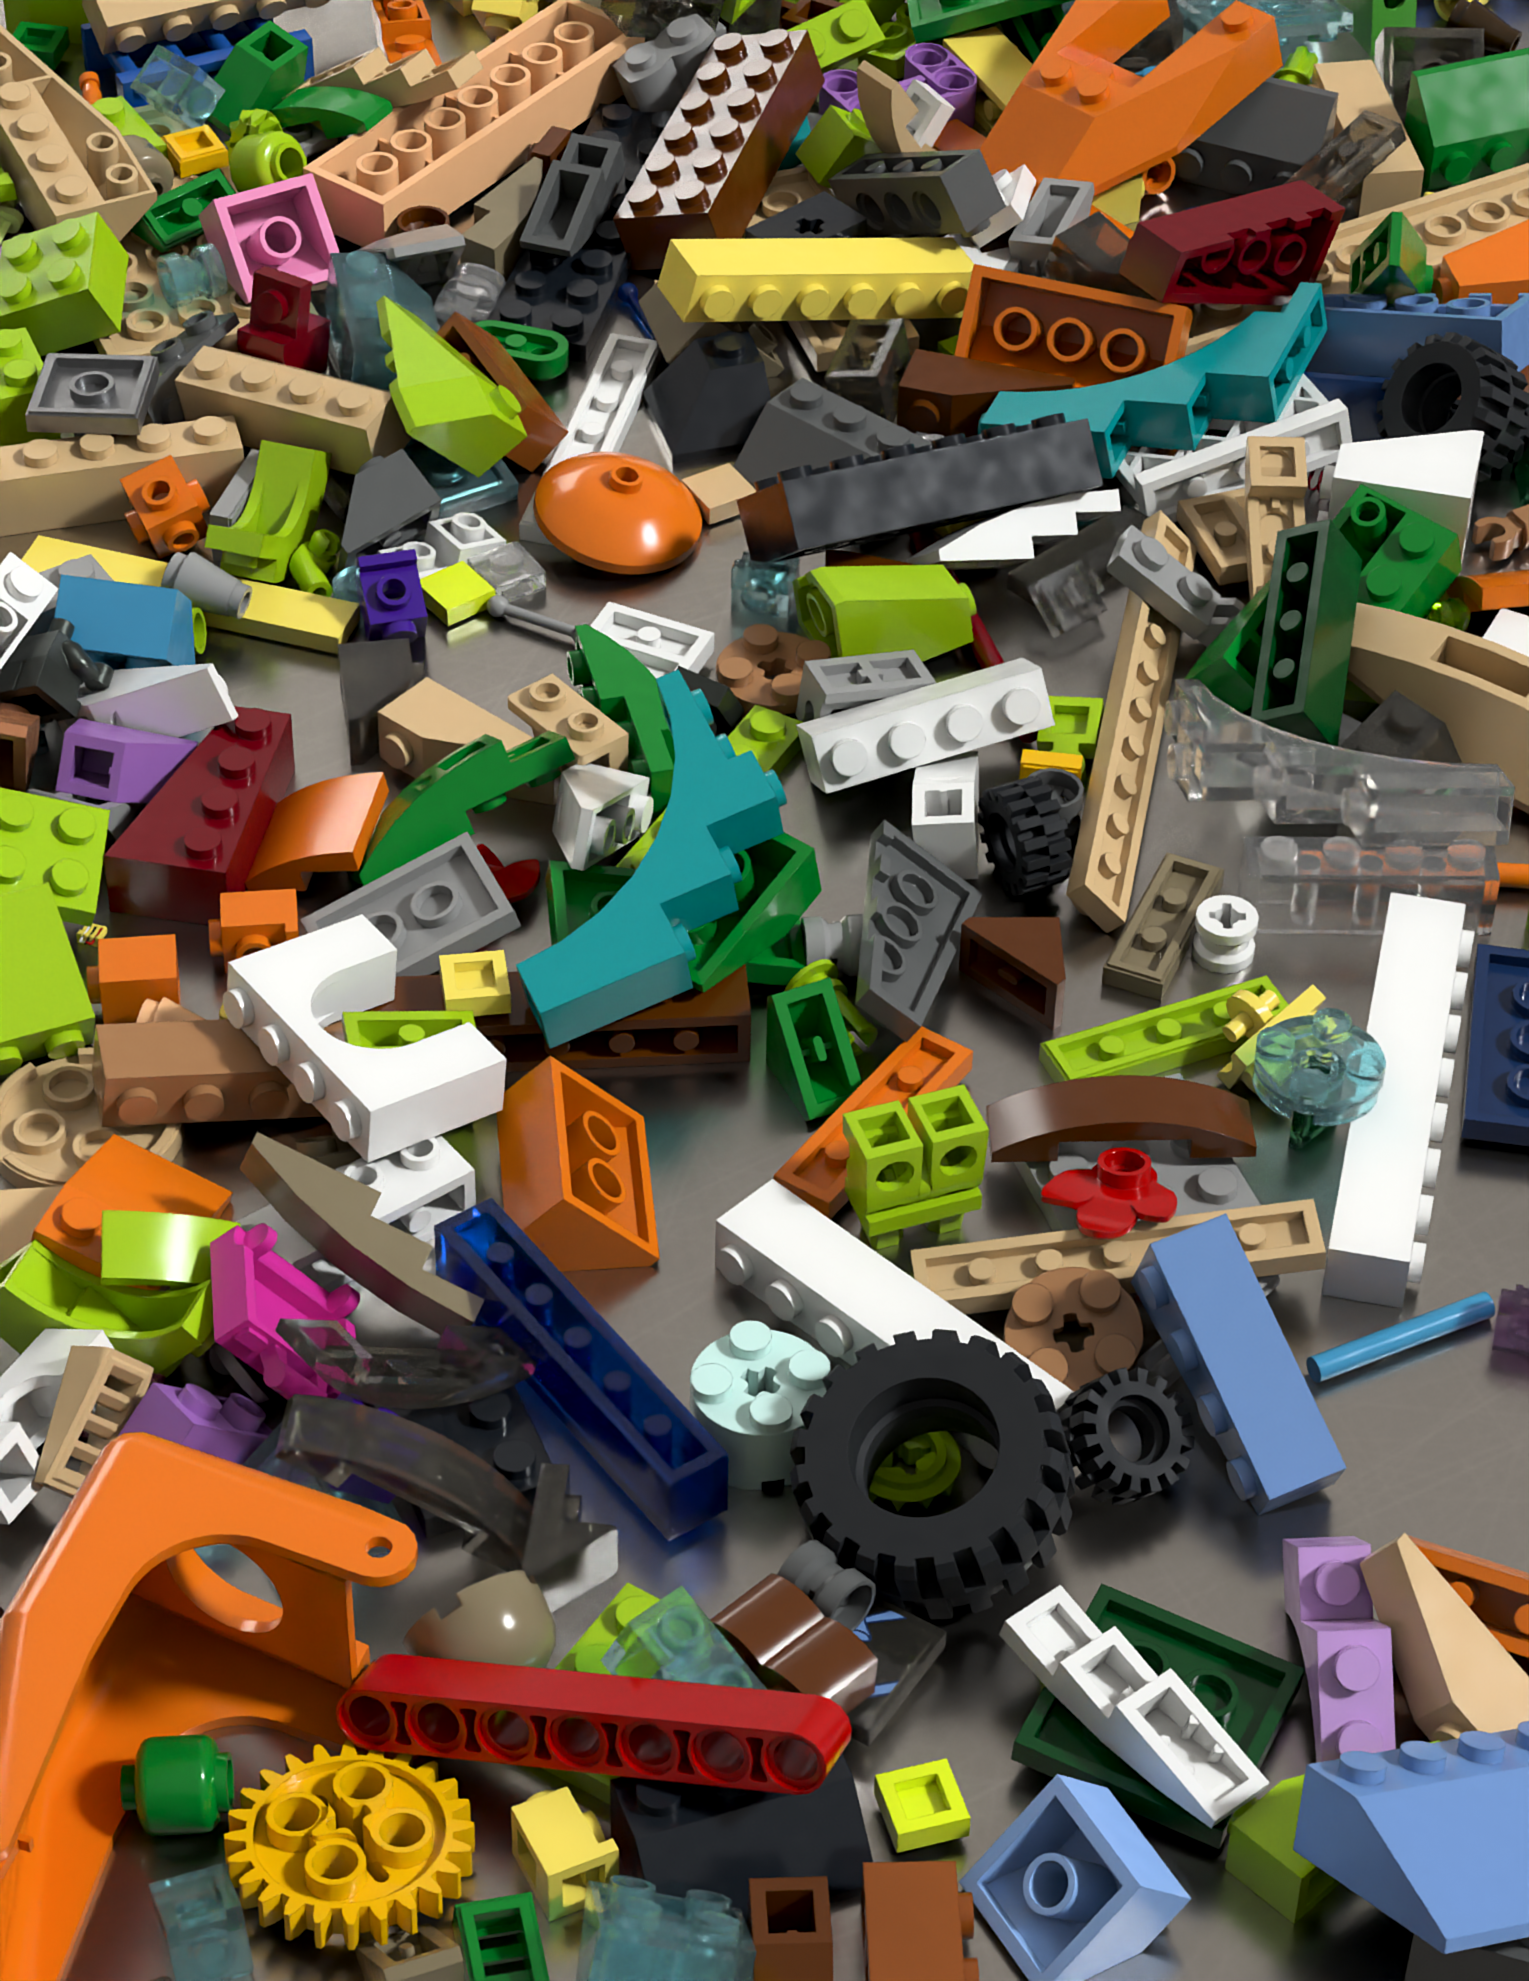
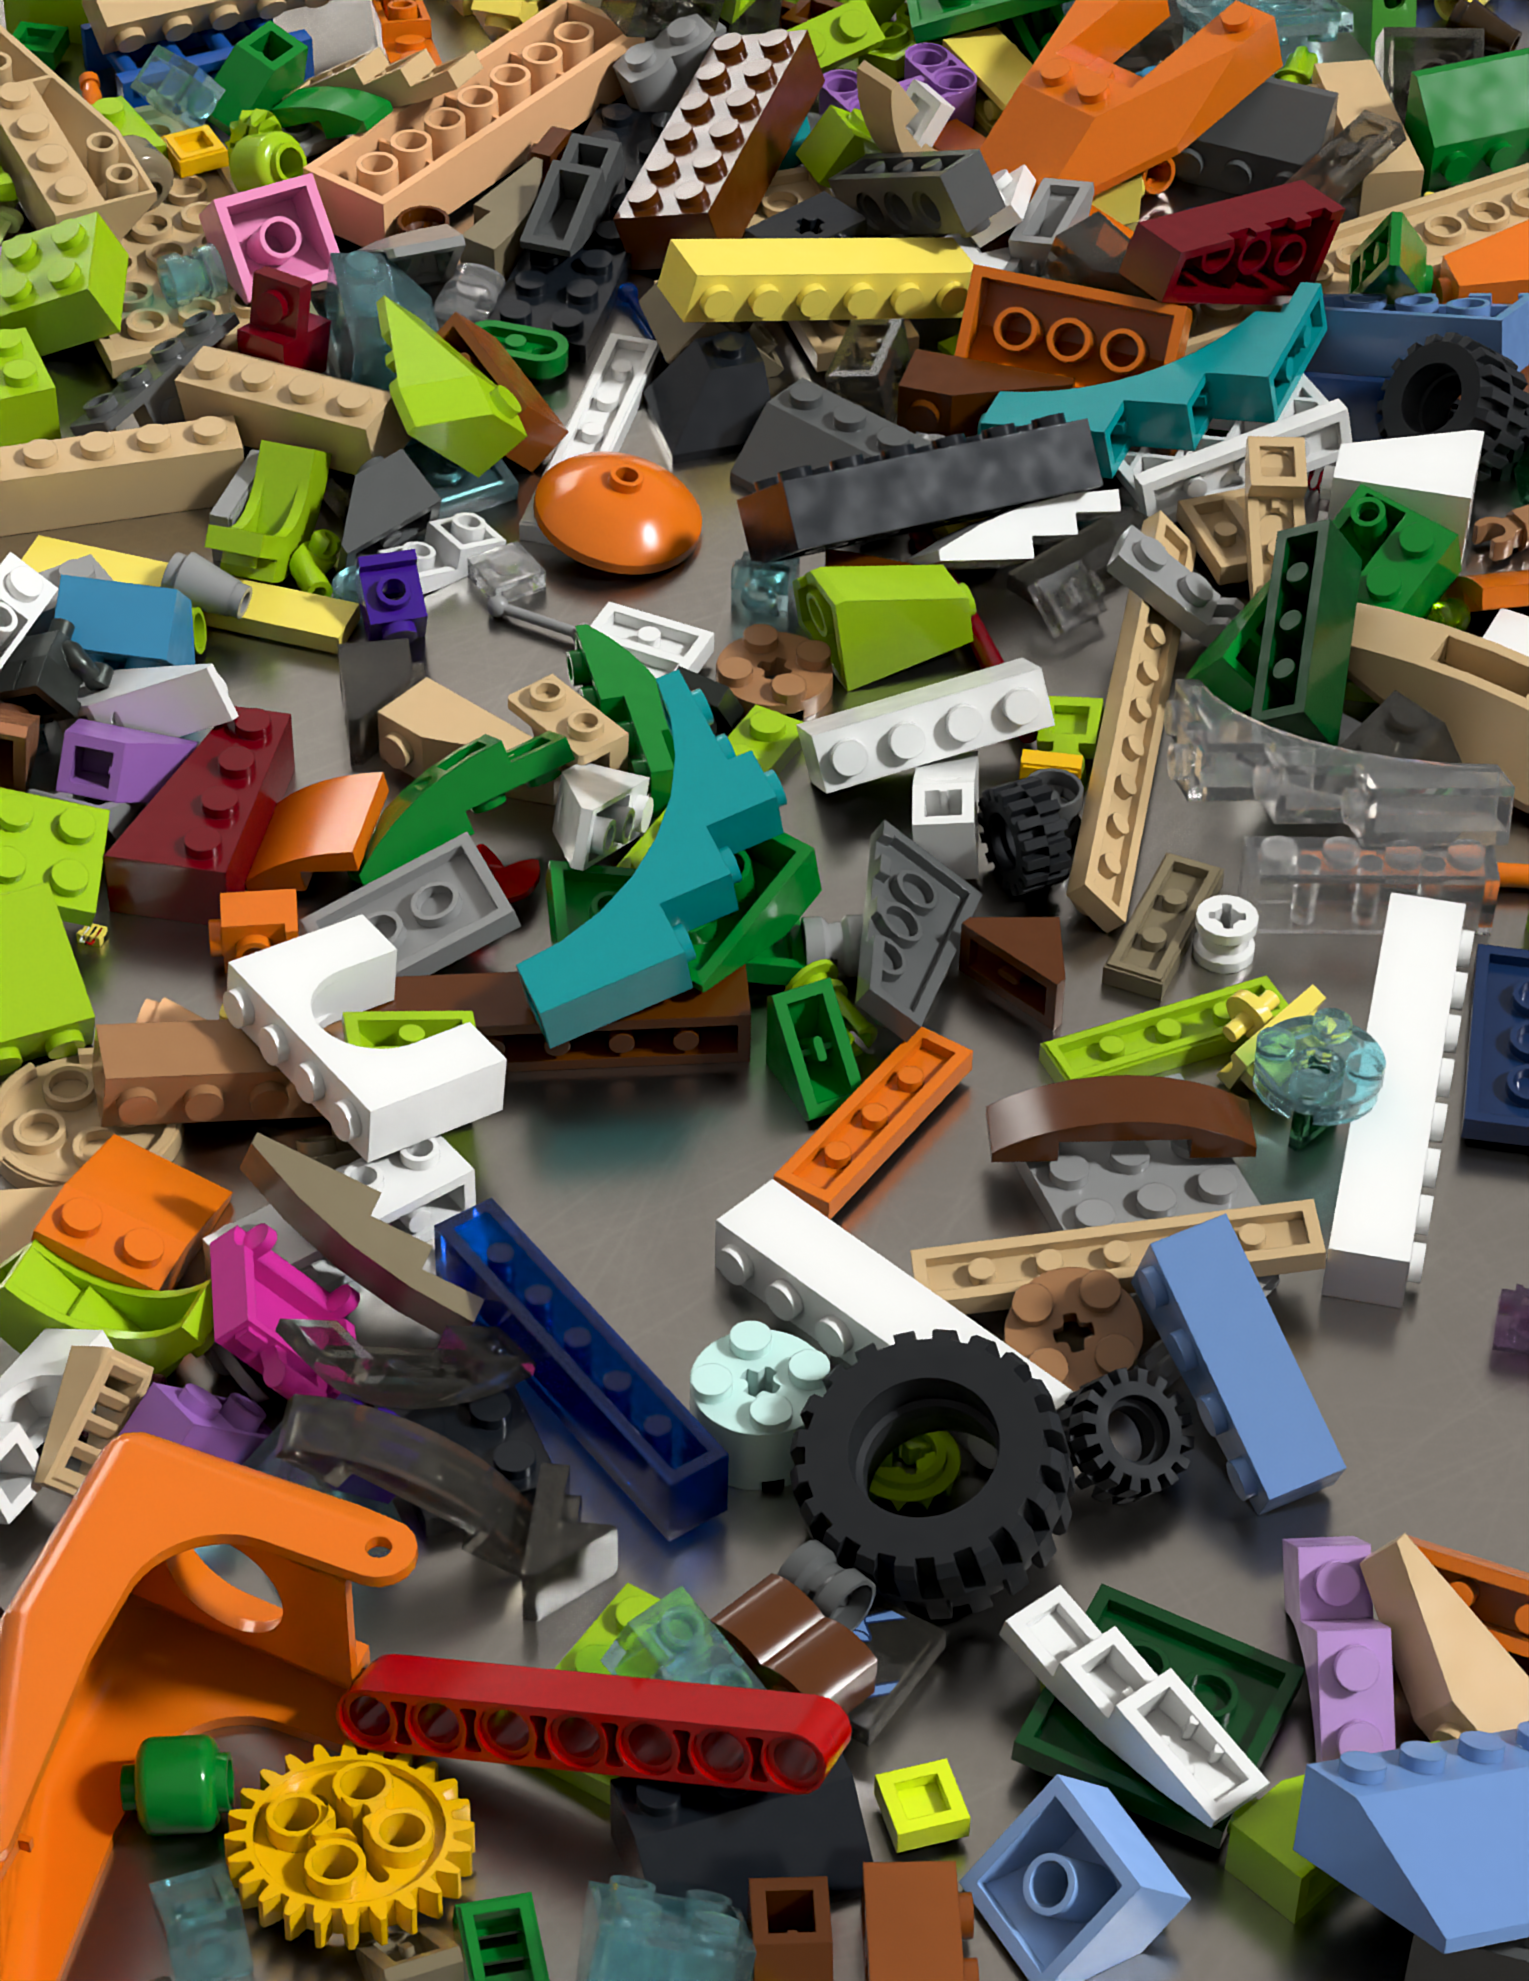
flat silver tile [25,353,160,435] -> none
orange brick [87,934,181,1024] -> none
lime slope [101,1210,240,1290] -> none
orange brick [119,455,211,560] -> none
green slope [131,168,236,253] -> none
dark tan cylinder [402,1570,556,1668] -> none
neon yellow tile [420,561,496,626] -> none
light yellow plate [439,950,511,1016] -> none
orange slope [496,1056,660,1272] -> none
light yellow brick [511,1786,619,1922] -> none
tan tile [681,463,756,525] -> none
light grey hinge [795,649,936,722] -> none
lime hips [843,1084,989,1250] -> none
red plate [1041,1147,1177,1240] -> none
dark azure bar [1306,1291,1495,1383] -> none

